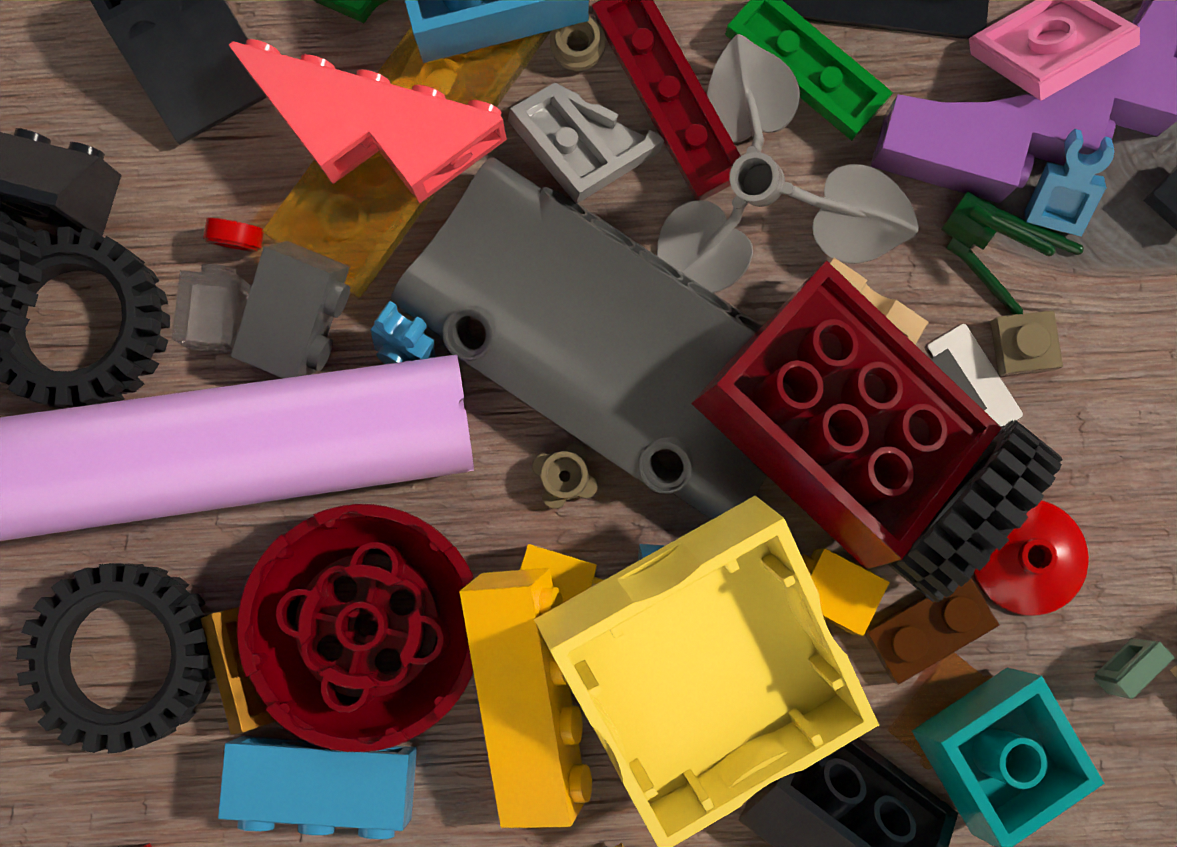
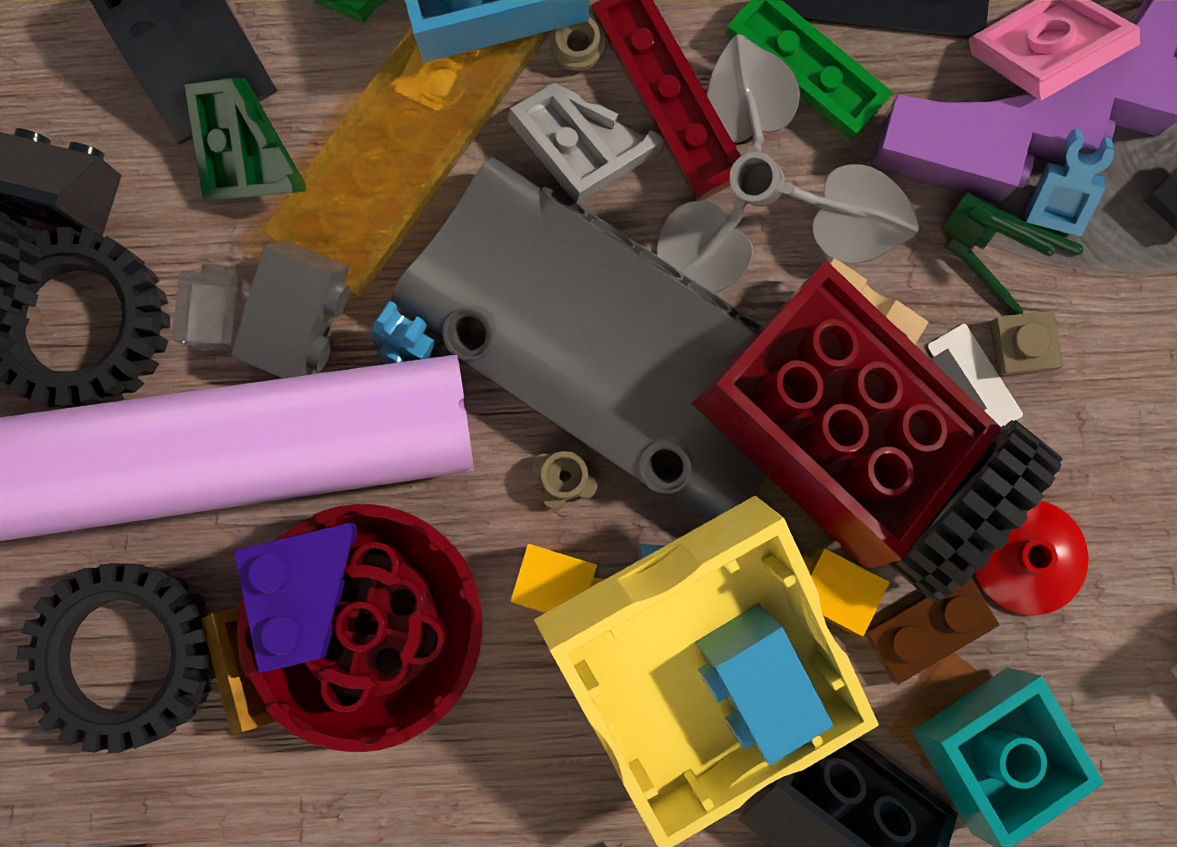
red tile [203,218,264,252] -> none
dark azure brick [218,736,417,839] -> none
coral slope [229,39,507,203] -> none
yellow brick [459,568,592,828] -> none
sand green tile [1093,638,1175,699] -> none
none -> dark green wing [184,78,306,201]
none -> dark purple wing [234,523,357,673]
none -> dark azure brick [695,603,834,766]

